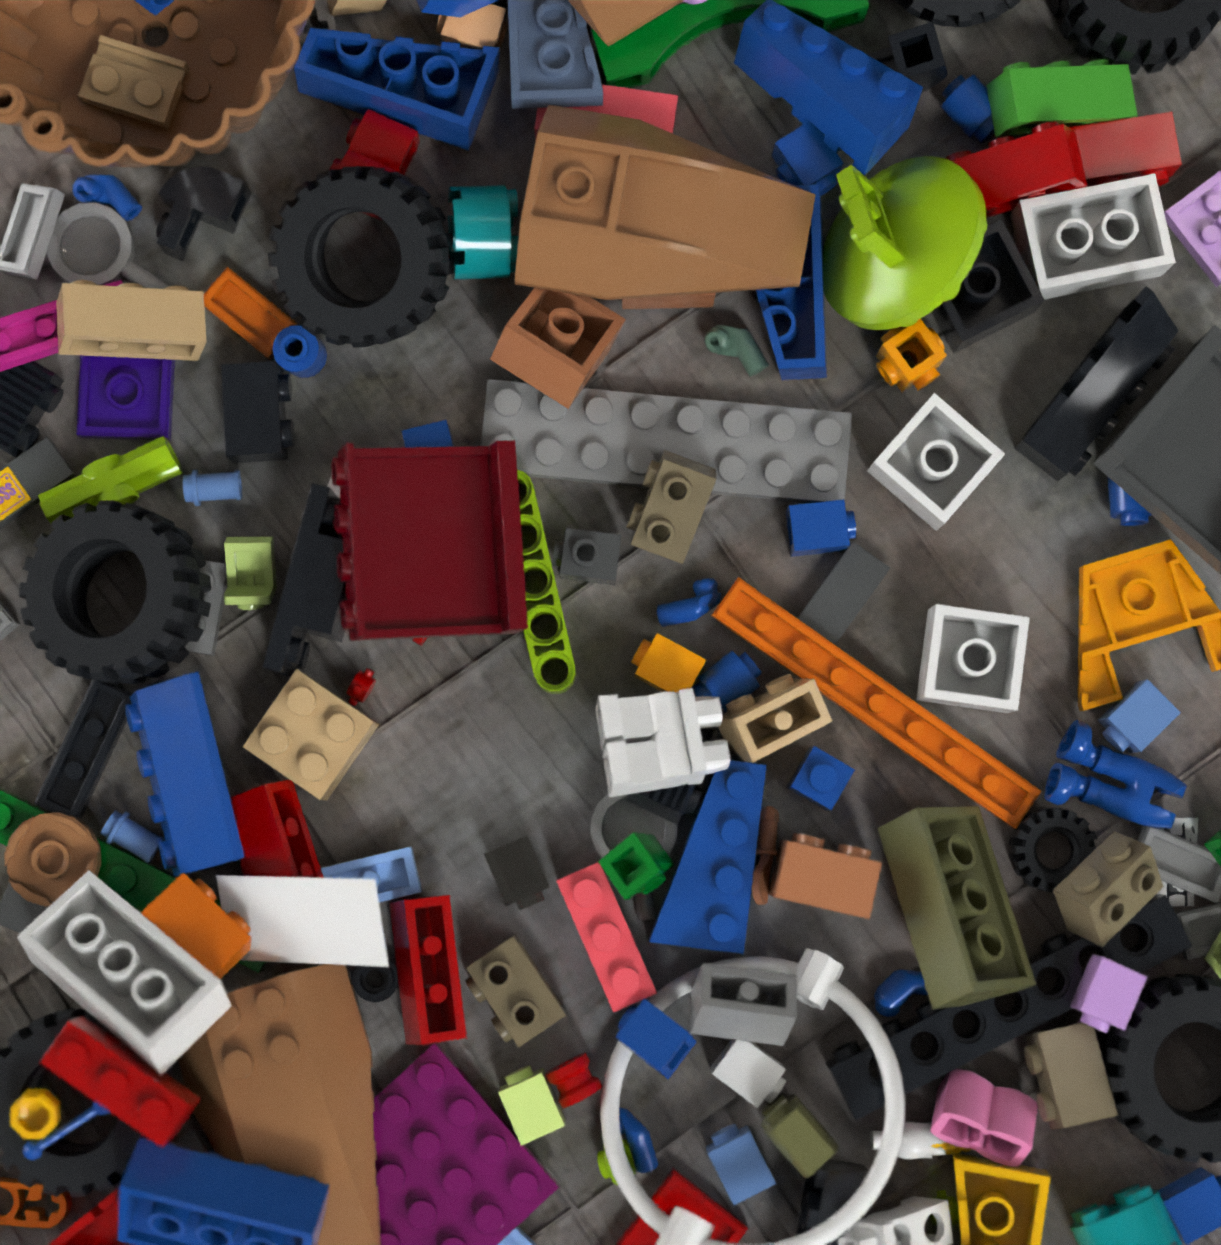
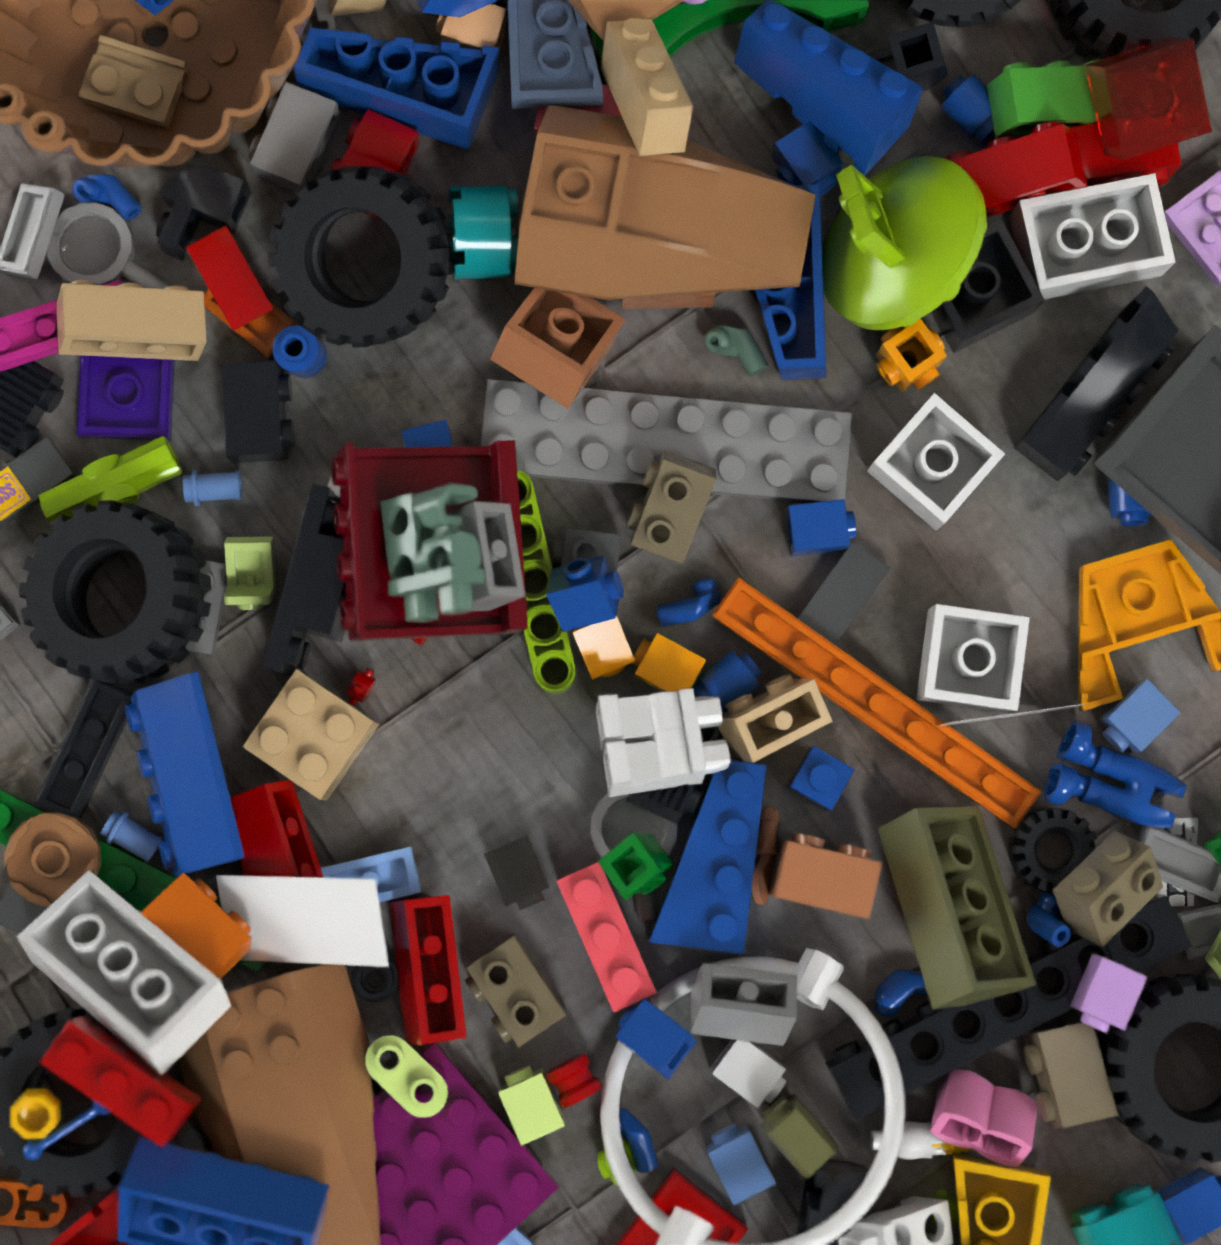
none -> red slope [186,225,274,331]
none -> light grey brick [248,82,342,193]
none -> yellowish green plate [365,1035,448,1118]
none -> sand green hips [381,484,486,622]
none -> light grey brick [447,501,525,611]
none -> blue brick [546,555,624,632]
none -> brick [571,615,635,680]
none -> tan brick [600,18,693,156]
none -> white sticker [936,704,1084,727]
none -> blue arm [1026,892,1071,947]
none -> clear red brick [1085,37,1212,160]

